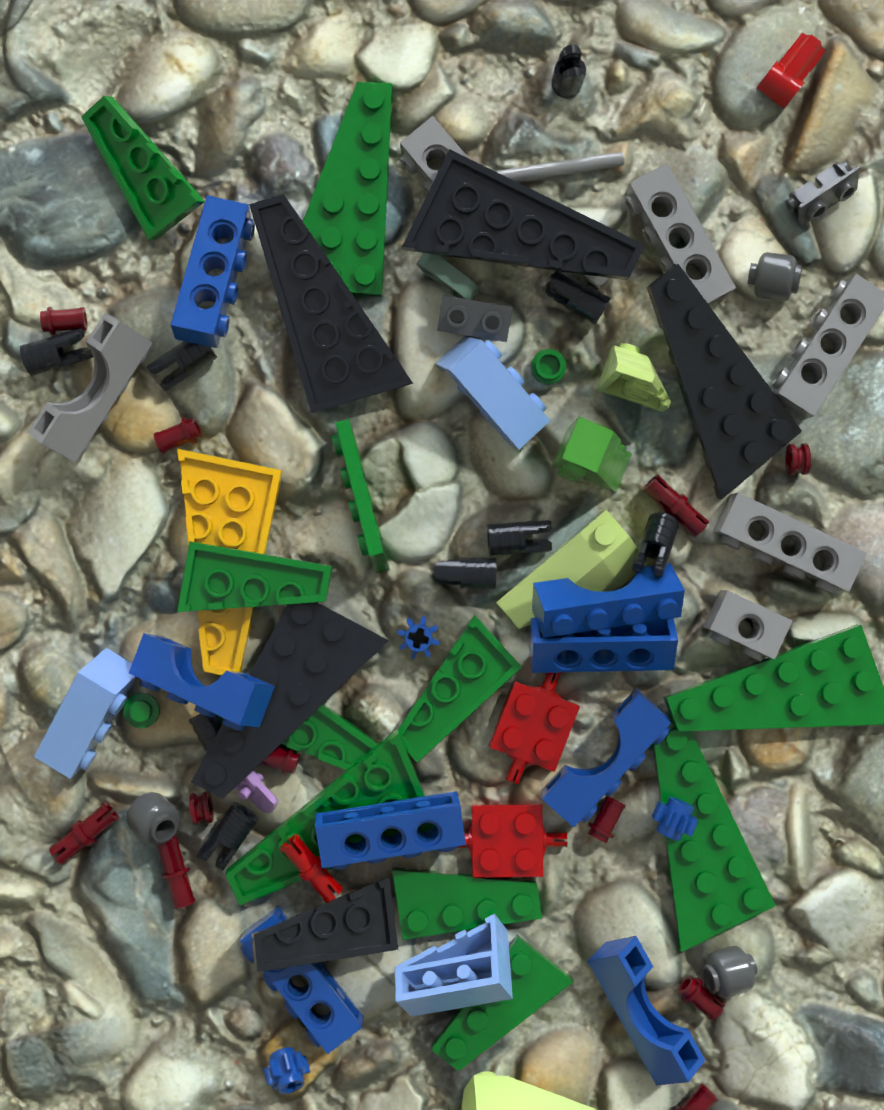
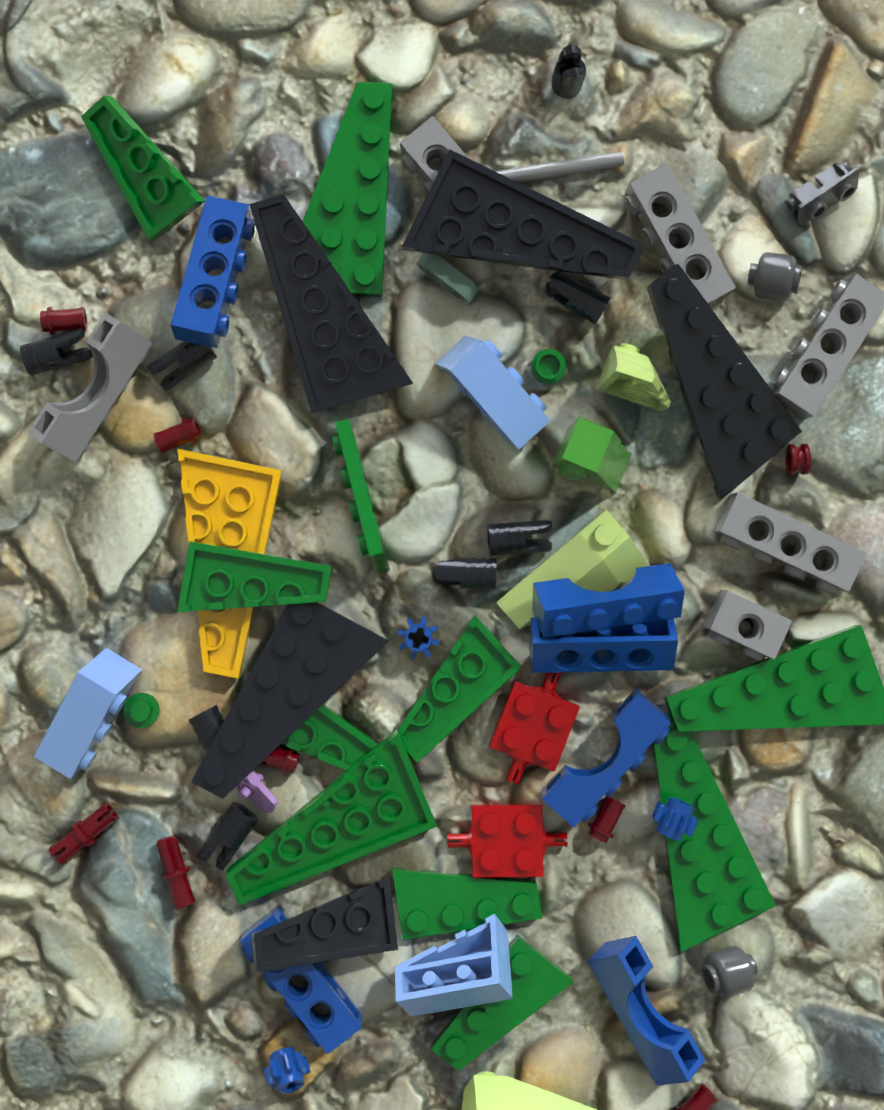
dark grey head [126,792,180,846] -> none
blue arch [129,633,275,731] -> none
dark red bush [189,791,214,825] -> none
red pin [280,834,343,903] -> none
blue brick [315,791,466,869] -> none
dark grey hinge [437,295,513,342] -> none
black hinge [632,512,679,578] -> none
dark red pin [642,474,709,538] -> none
dark red pin [678,976,725,1021] -> none
red piece [756,33,825,110] -> none

